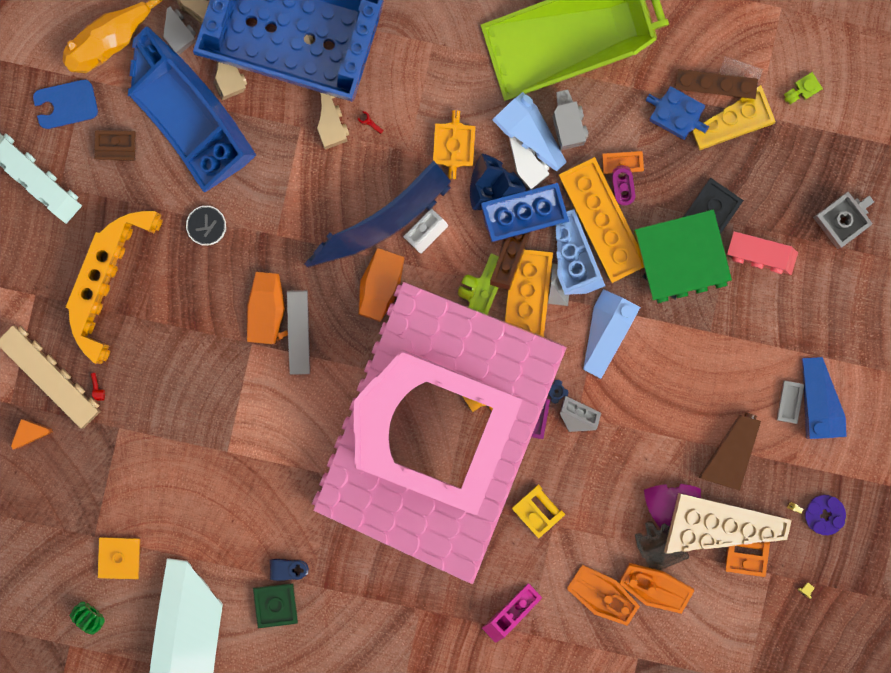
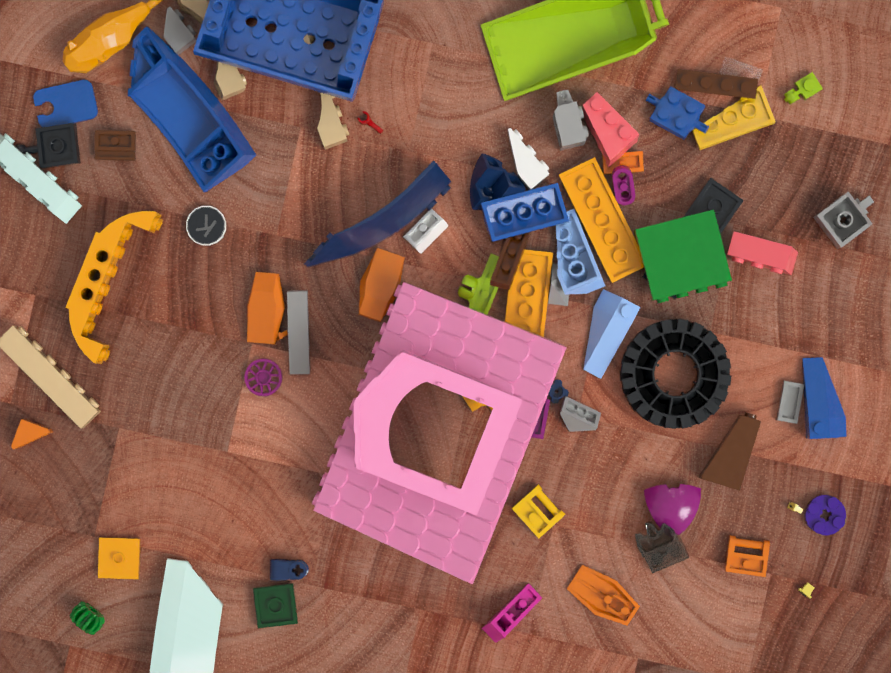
red hand [91,373,105,401] -> none
light orange plate [433,110,475,180] -> none
light blue wedge [492,92,566,171] -> none
orange piece [619,563,695,614] -> none
wing [664,493,792,554] -> none
none -> black plate [15,123,81,169]
none -> magenta wheel [244,359,282,396]
none -> coral wedge [582,92,639,168]
none -> black tyre [620,319,732,429]

